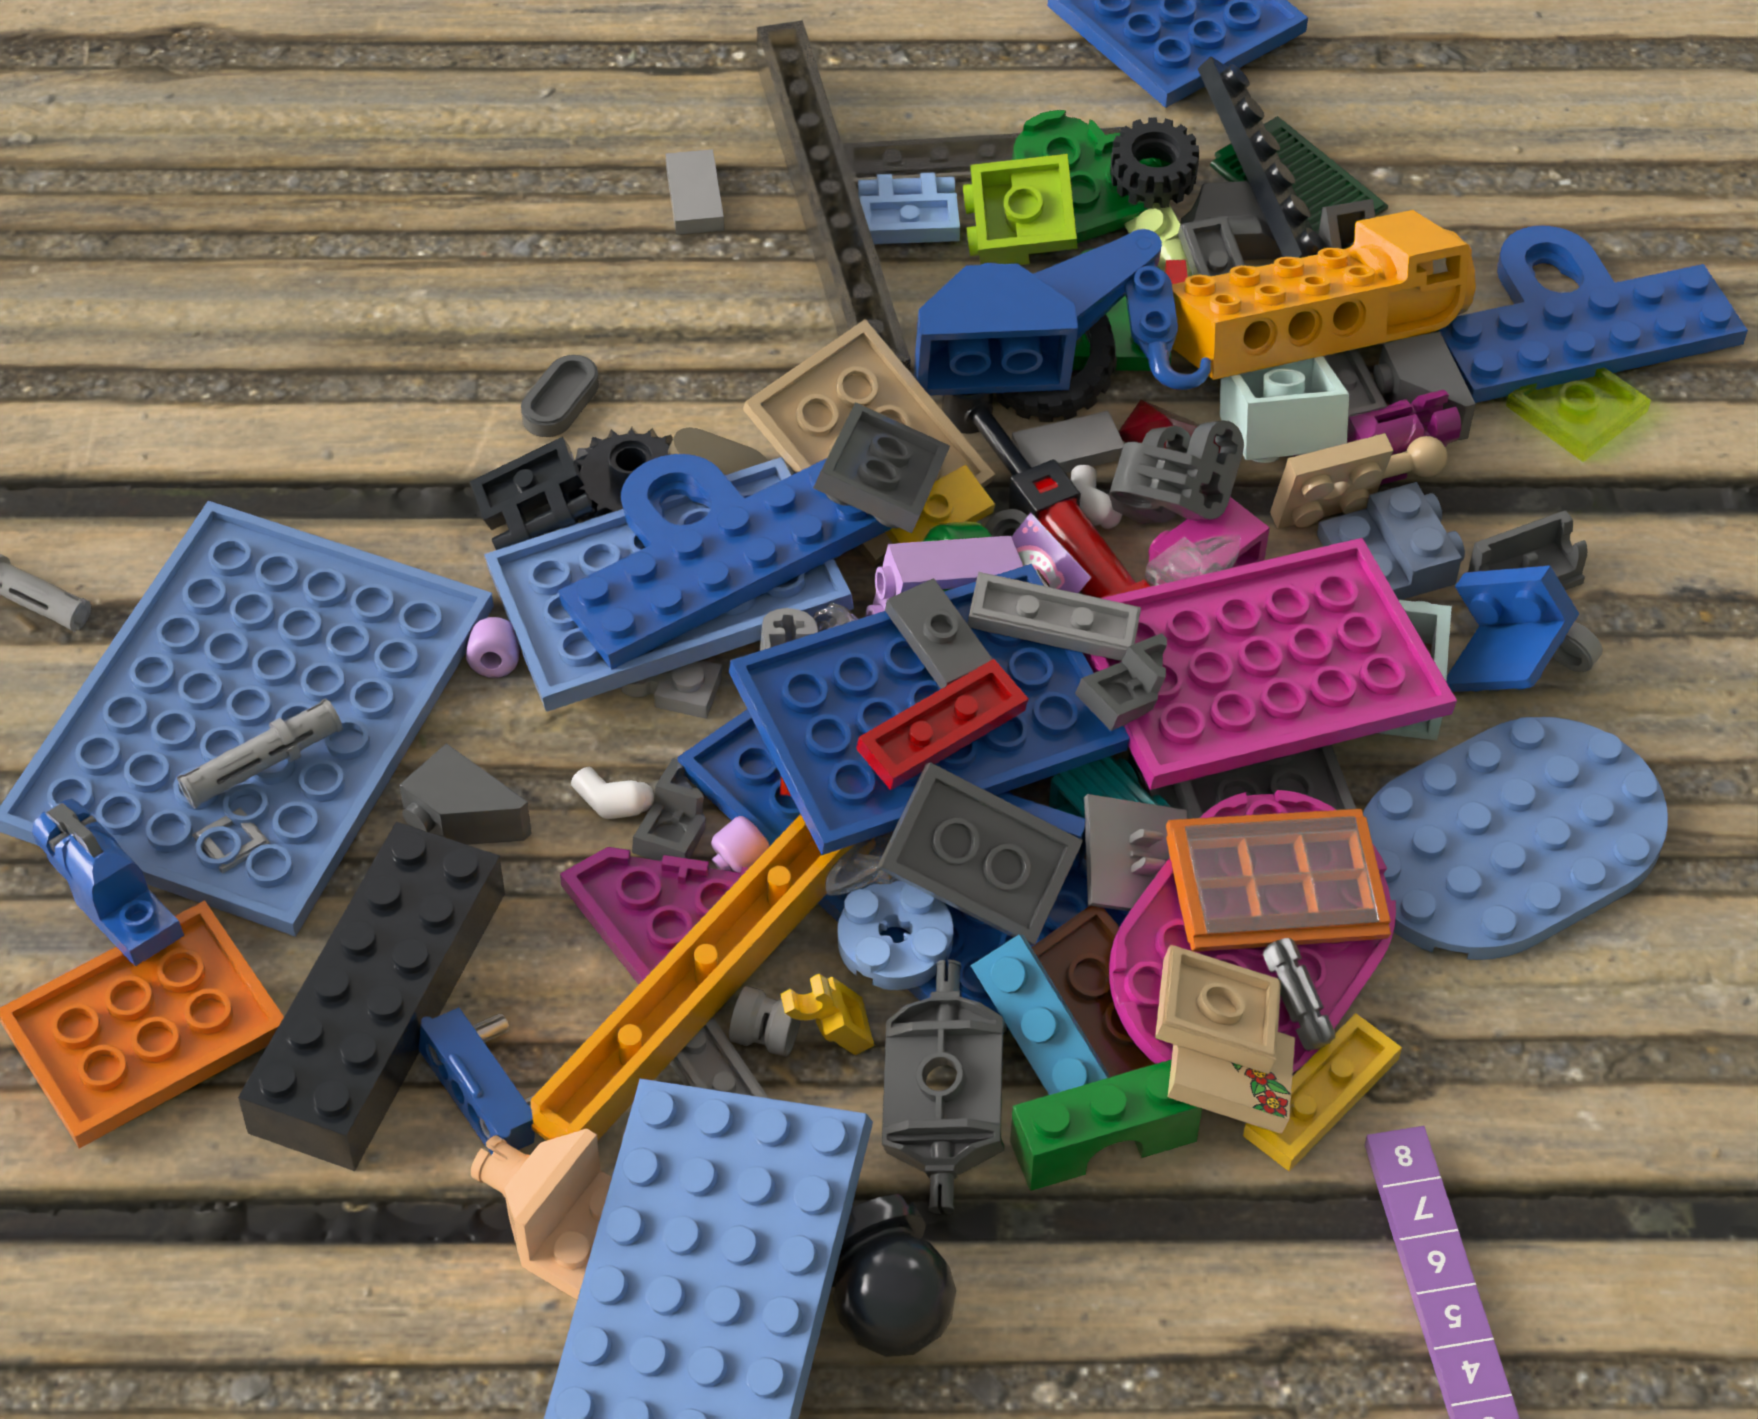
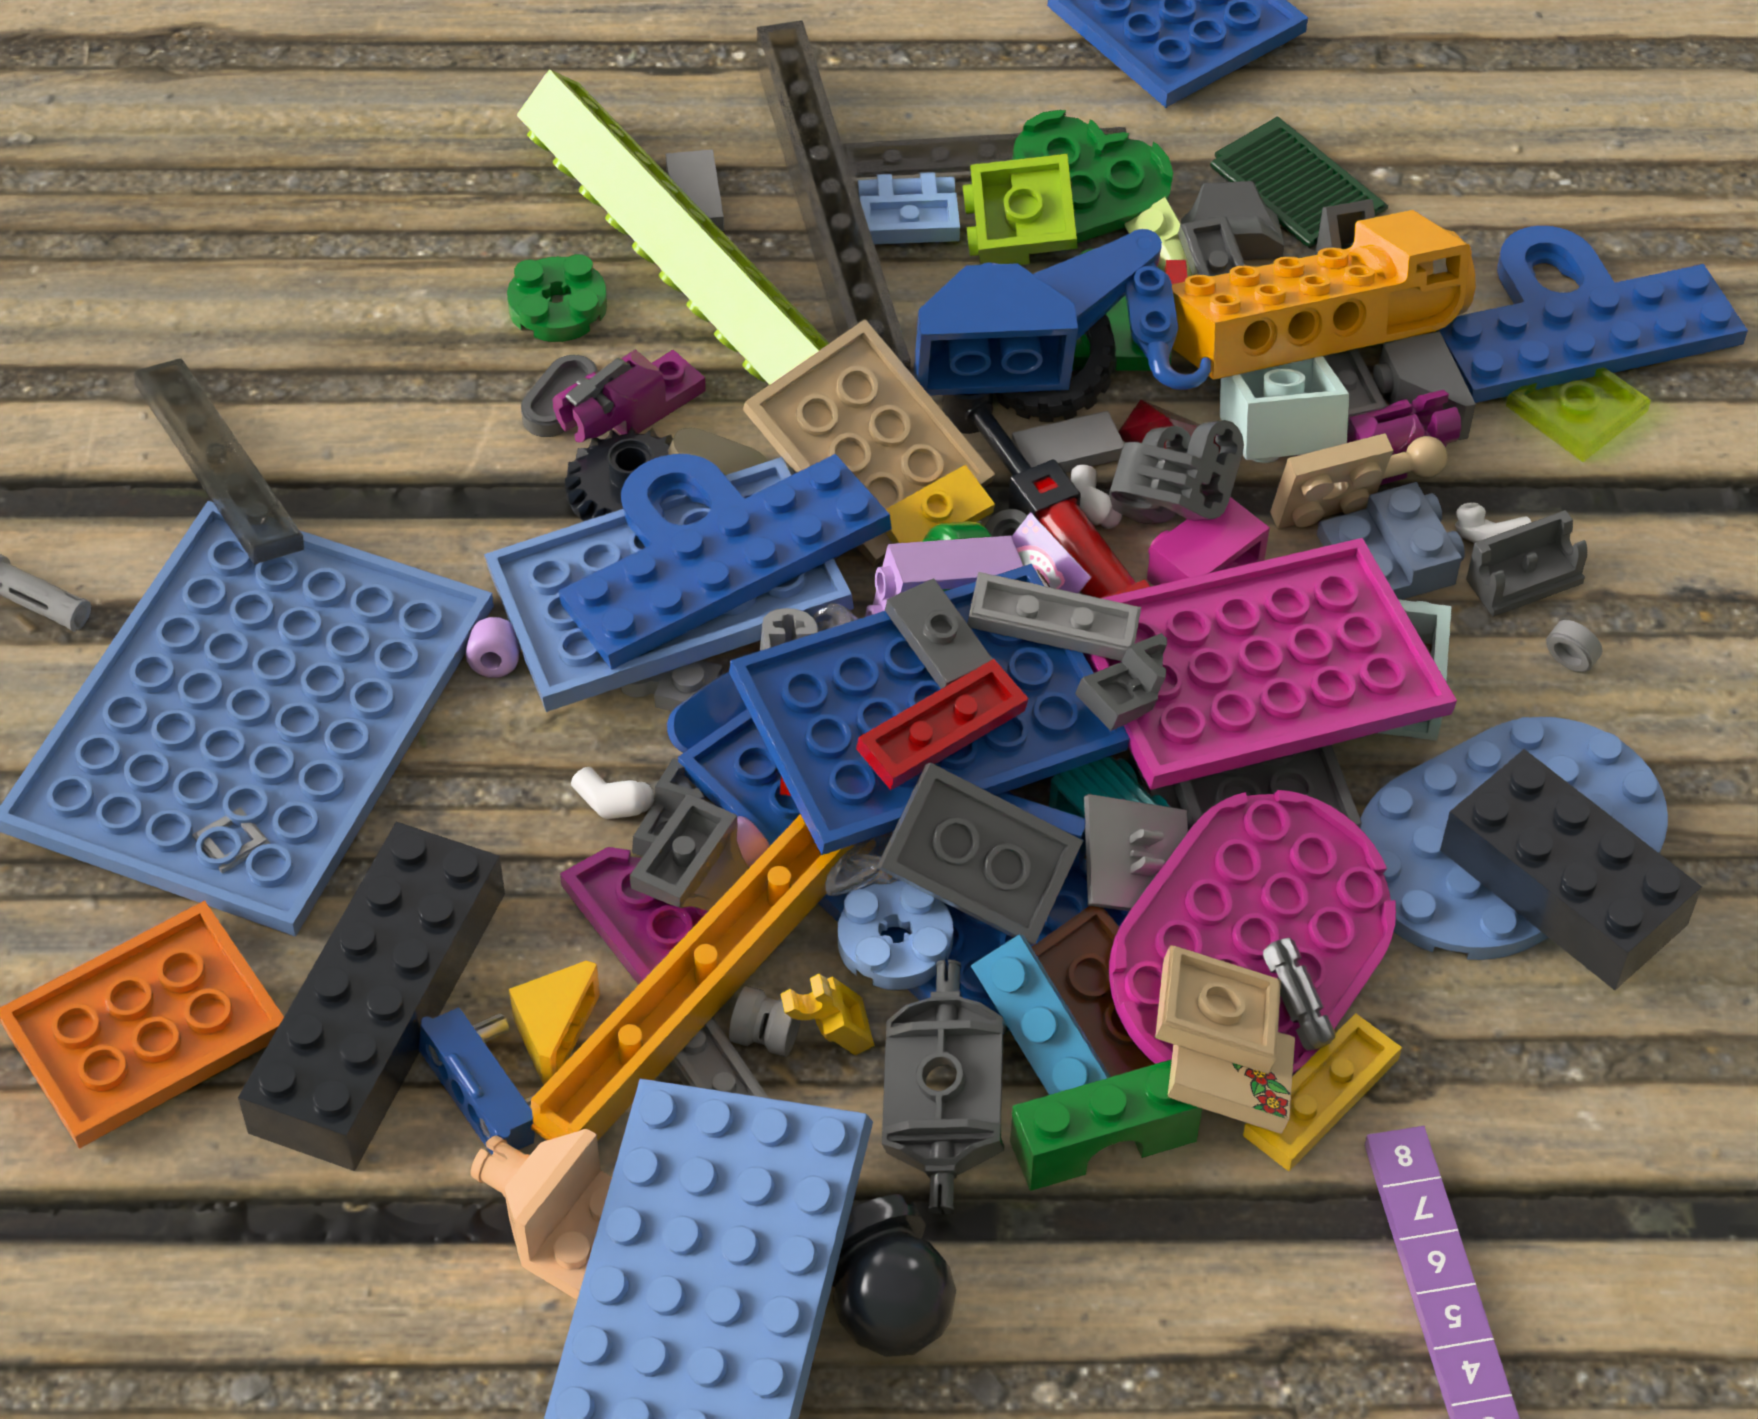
blue plate [32,798,184,966] -> none
light grey pin [177,698,343,809] -> none
dark grey slope [399,743,532,845] -> none
black plate [470,436,595,550] -> none
dark grey plate [813,402,950,533] -> none
black tyre [1110,117,1199,208] -> none
clear plate [1145,534,1241,586] -> none
clear piece [1166,809,1391,952] -> none
black plate [1198,56,1326,258] -> none
blue bracket [1446,566,1579,692] -> none
none -> clear smoke tile [134,358,304,565]
none -> green plate [507,254,607,342]
none -> yellow slope [509,960,600,1085]
none -> brick [517,69,830,385]
none -> magenta plate [552,349,706,443]
none -> dark grey slope [630,793,749,911]
none -> blue tile [667,672,747,753]
none -> black brick [1440,749,1702,990]
none -> white arm [1455,503,1531,543]

